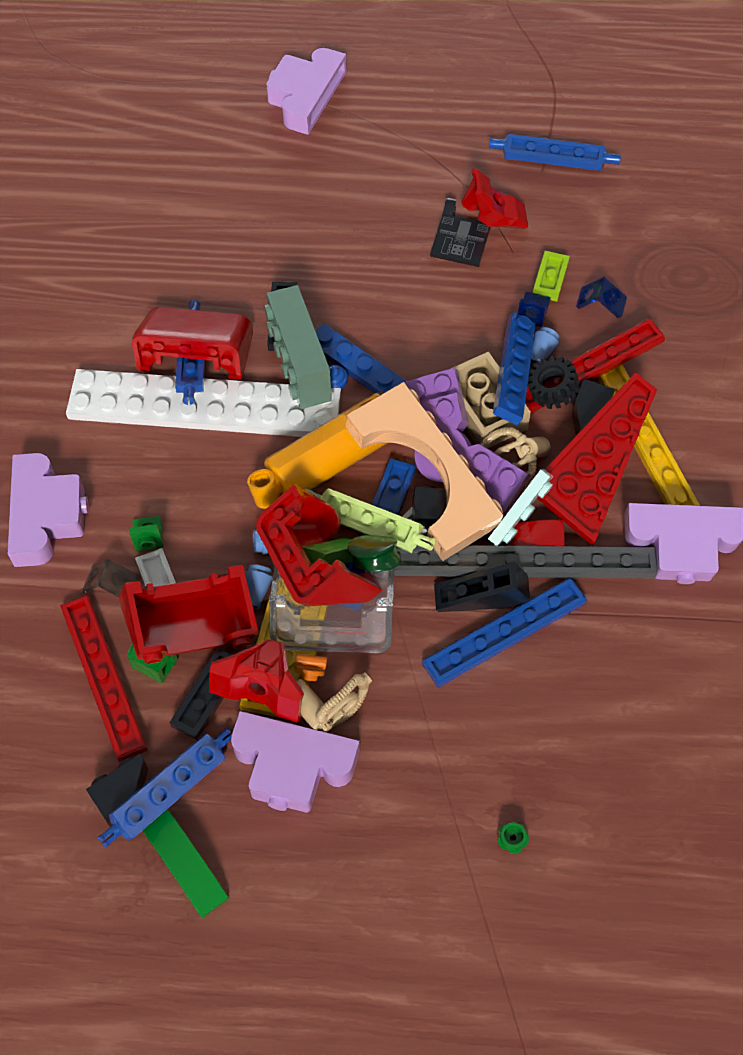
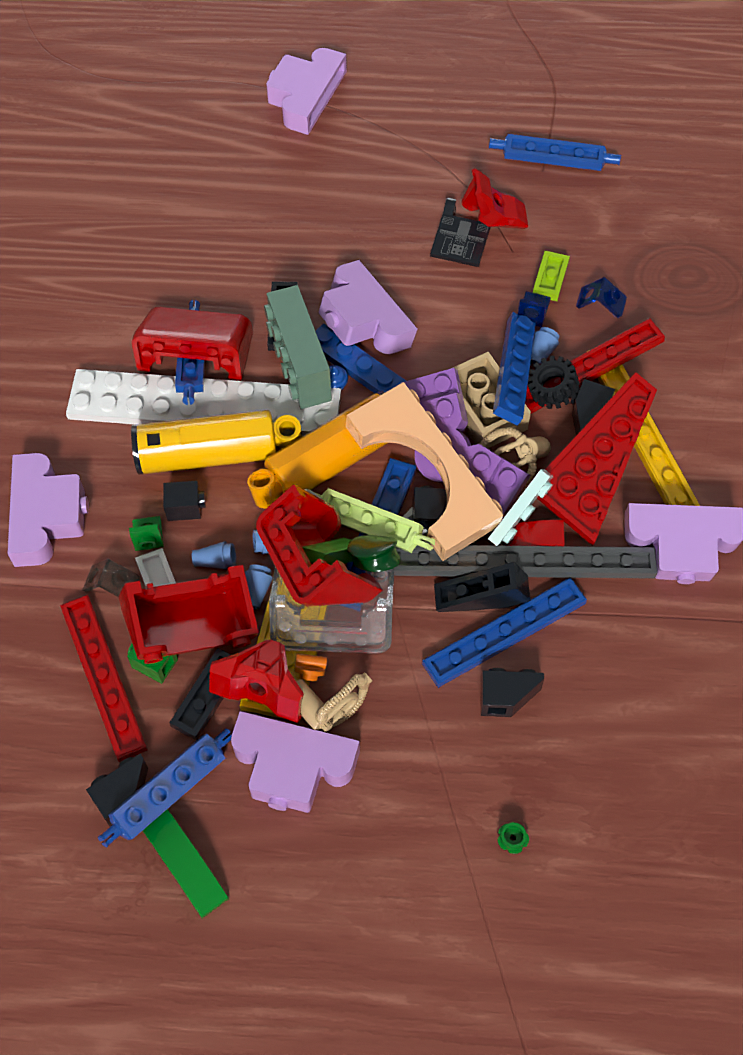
none -> yellow piece [131,410,302,475]
none -> black brick [163,481,206,521]
none -> medium blue cone [192,541,236,570]
none -> lavender brick [319,260,417,354]
none -> black slope [481,668,544,717]

